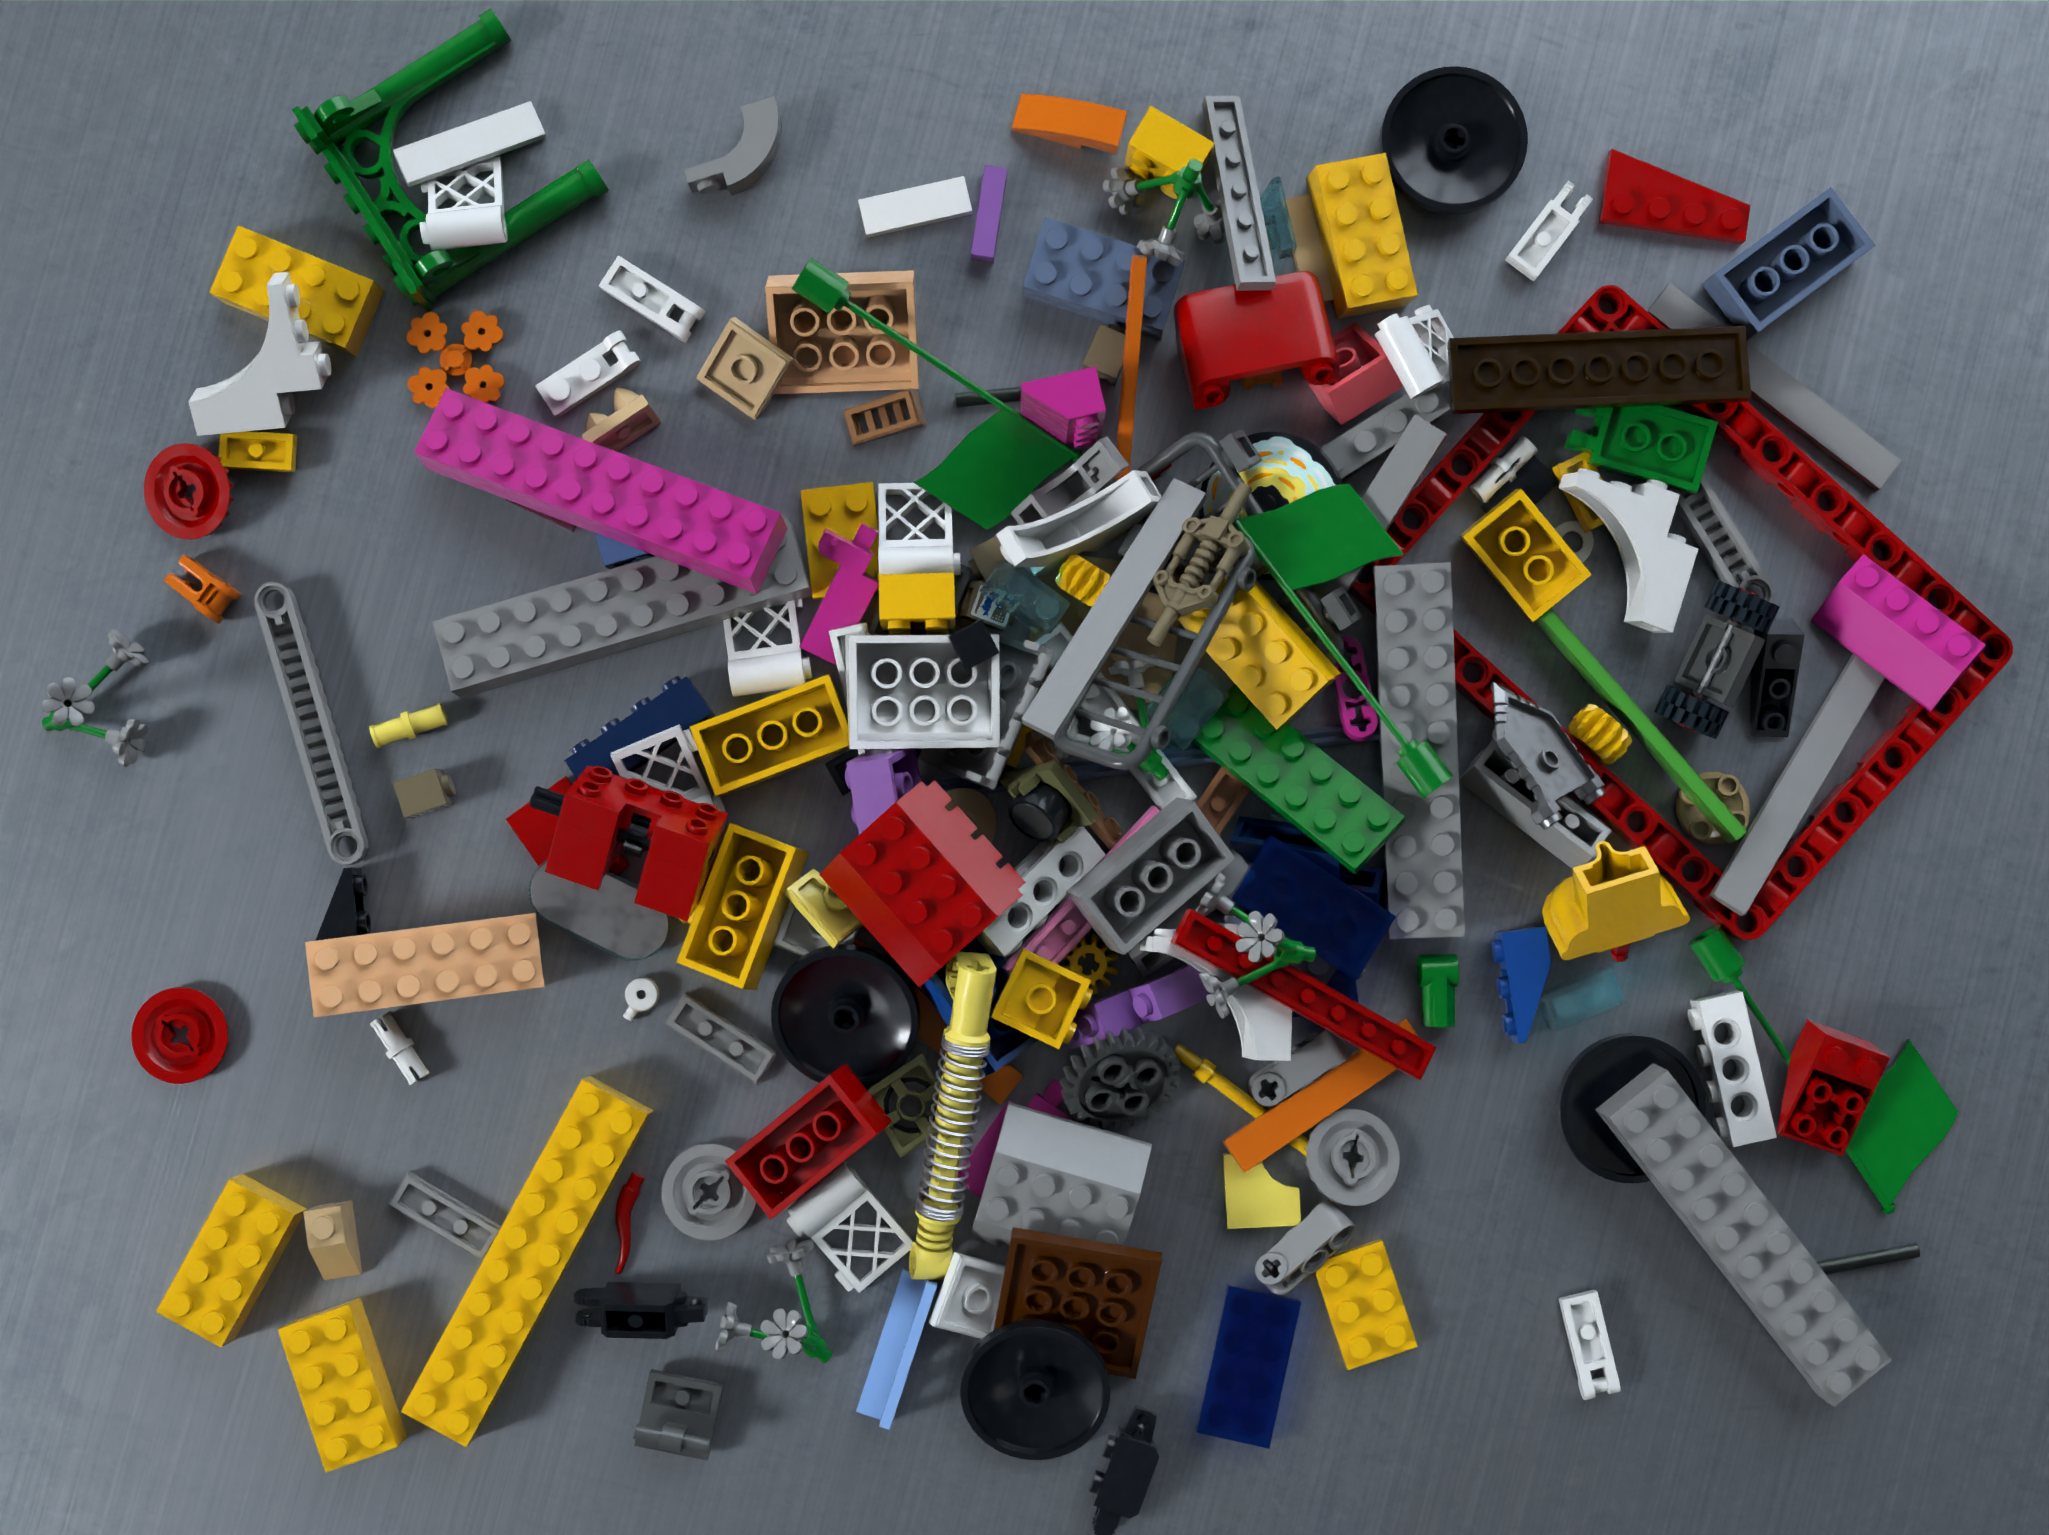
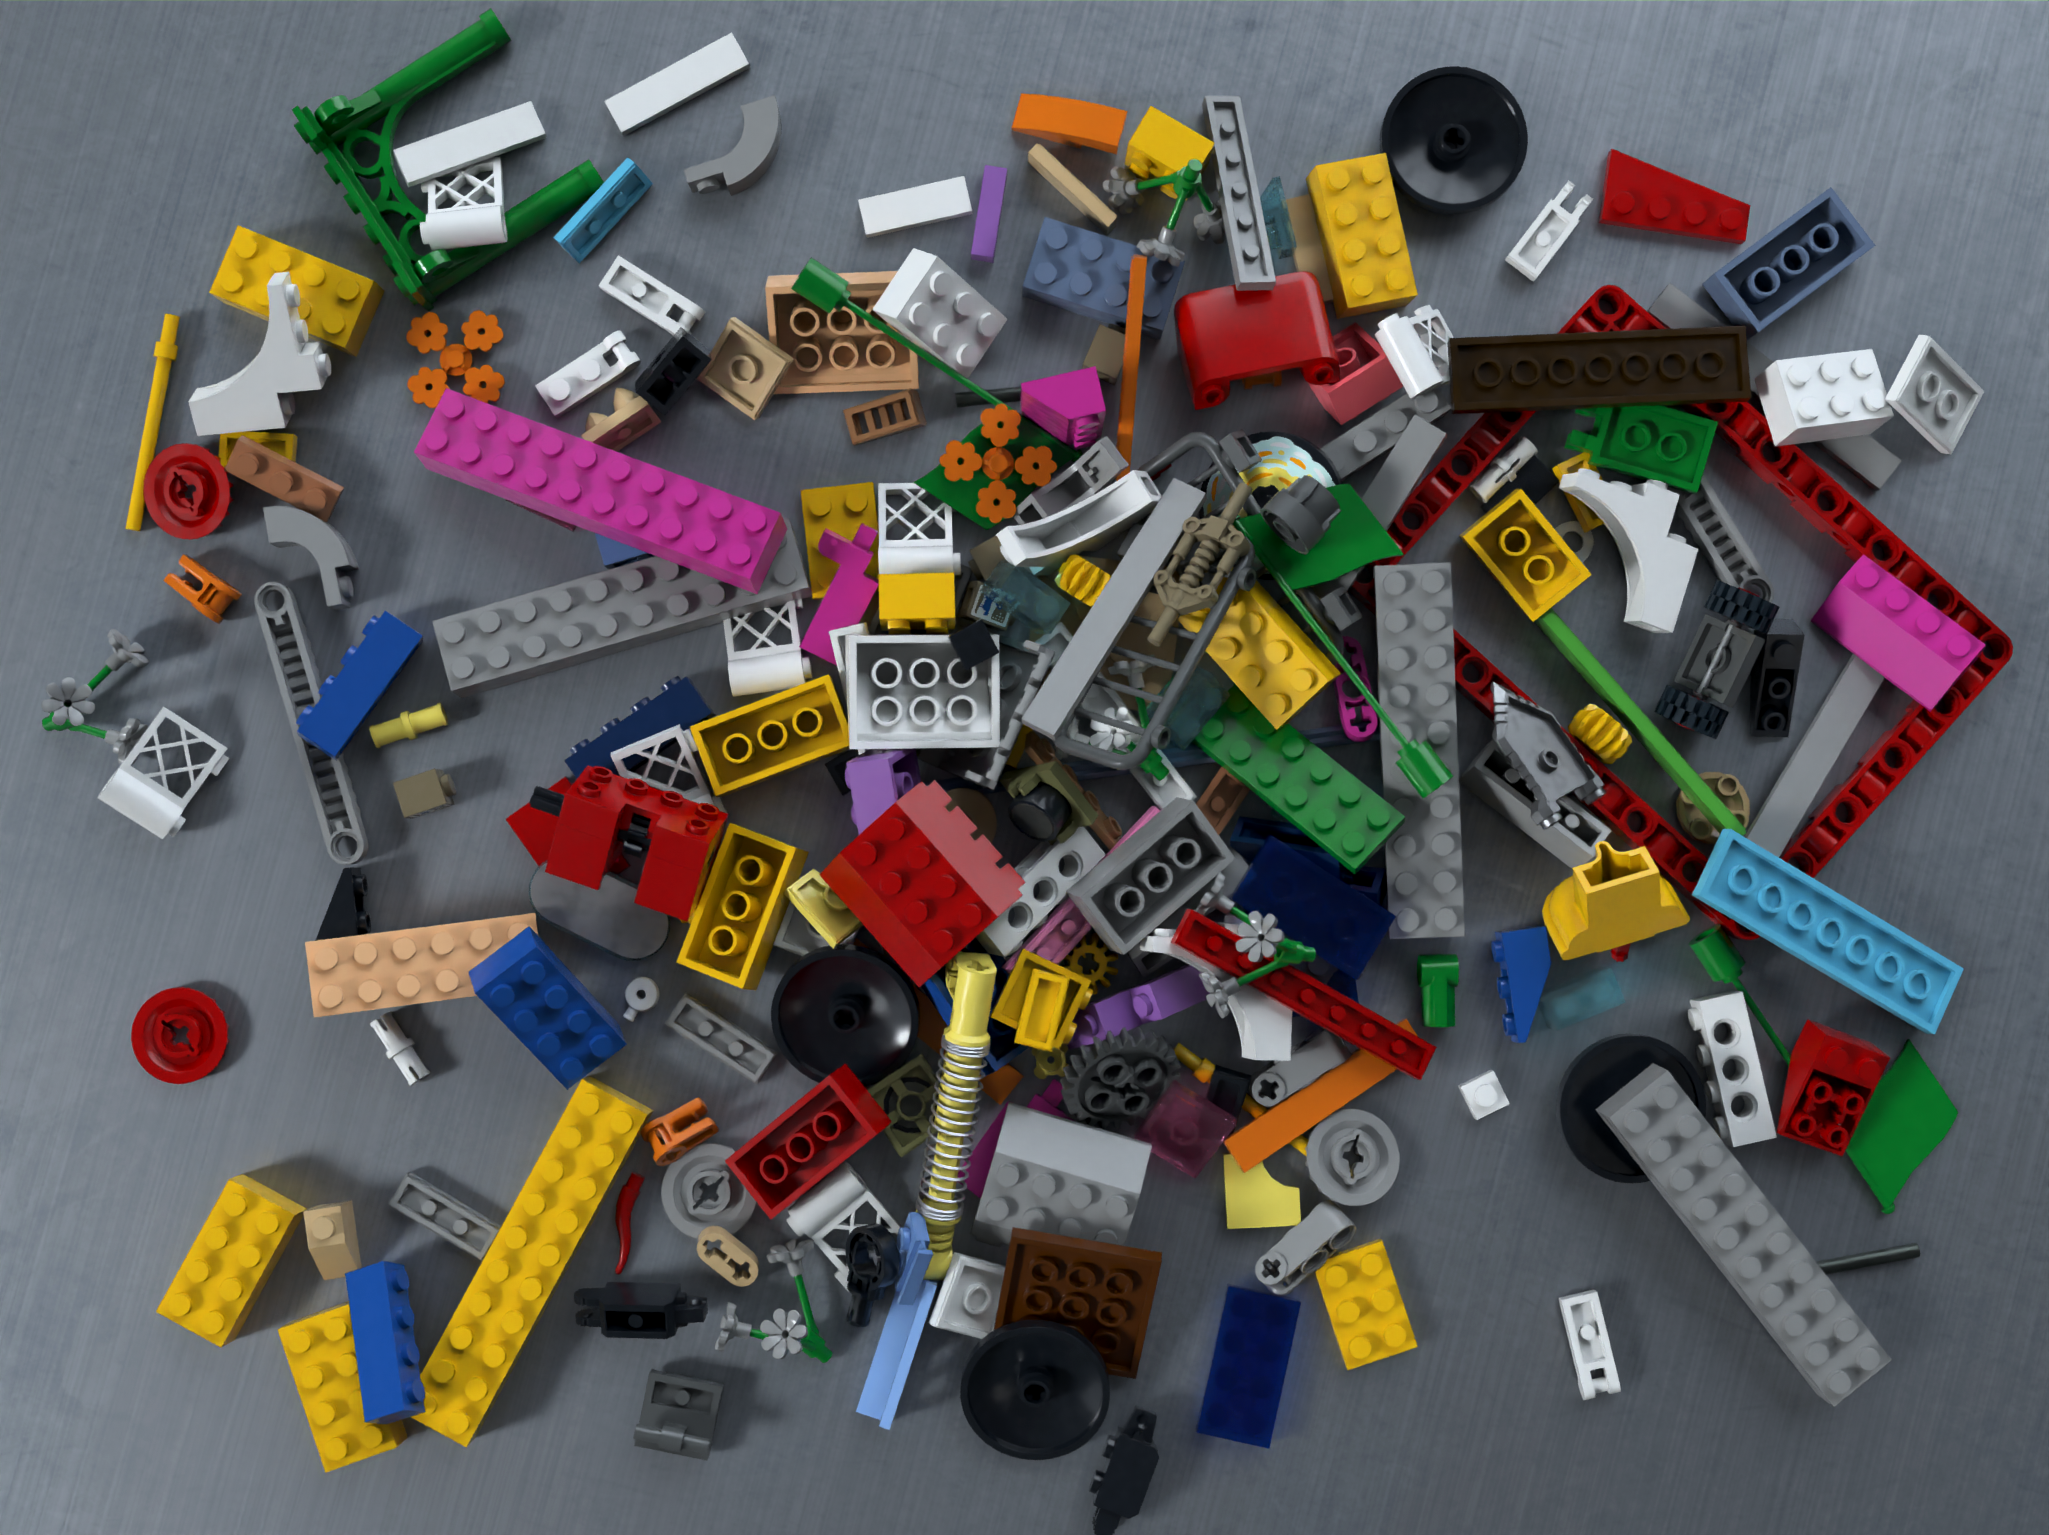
none -> white piece [97,706,229,839]
none -> yellow bar [125,314,180,532]
none -> nougat plate [225,435,344,522]
none -> light grey arch [263,506,359,611]
none -> blue brick [296,611,423,761]
none -> blue brick [345,1261,425,1424]
none -> blue brick [469,927,627,1090]
none -> medium azure tile [553,157,653,264]
none -> white tile [604,32,750,136]
none -> black brick [635,327,712,415]
none -> orange piece [640,1097,719,1166]
none -> tan beam [697,1226,759,1287]
none -> black pin [845,1223,900,1327]
none -> white brick [872,248,1007,379]
none -> medium blue plate [894,1212,933,1305]
none -> orange plant [939,403,1057,523]
none -> yellow tile [1014,968,1070,1052]
none -> tan tile [1028,143,1117,236]
none -> light yellow plate [1032,1043,1069,1079]
none -> clear pink plate [1134,1080,1237,1178]
none -> black tile [1194,1065,1251,1143]
none -> dark grey piece [1260,475,1341,555]
none -> white plate [1458,1070,1510,1120]
none -> medium azure plate [1692,829,1964,1034]
none -> white brick [1754,349,1894,447]
none -> white tile [1885,335,1984,455]

